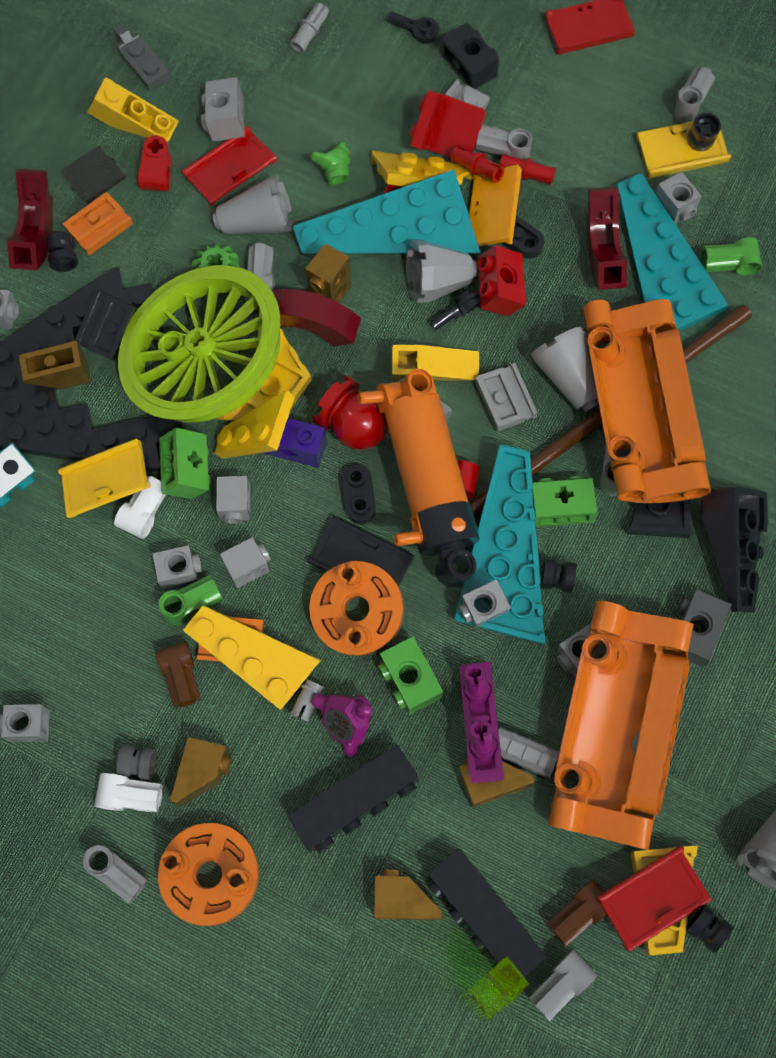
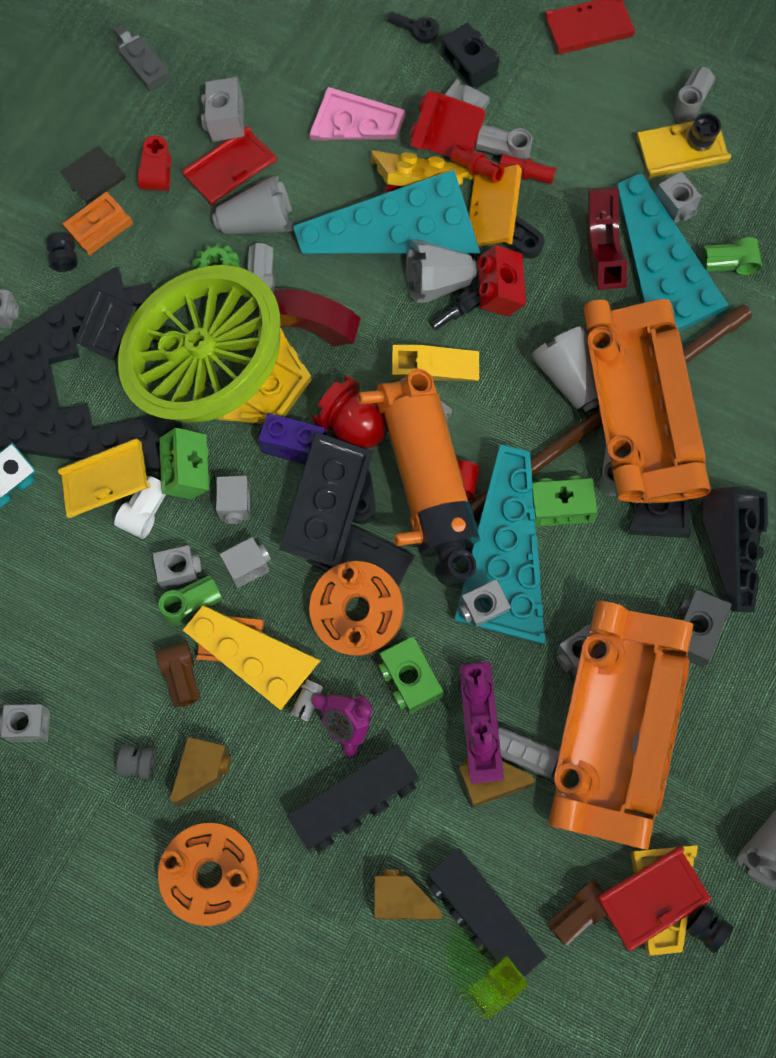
dark red arch [7,168,53,270] -> none
pearl gold slope [19,341,91,389] -> none
light grey piece [83,845,149,904] -> none
yellow slope [87,77,178,143] -> none
white piece [94,773,163,813] -> none
yellow wing [214,390,295,459] -> none
light grey axle [289,3,328,53] -> none
pearl gold brick [305,243,352,303] -> none
bright green animal [311,142,351,185] -> none
light grey plate [475,363,538,432] -> none
light grey piece [528,949,598,1021] -> none
black wheel [541,558,577,593] -> none
none -> black plate [278,432,373,567]
none -> bright pink wing [309,87,405,140]

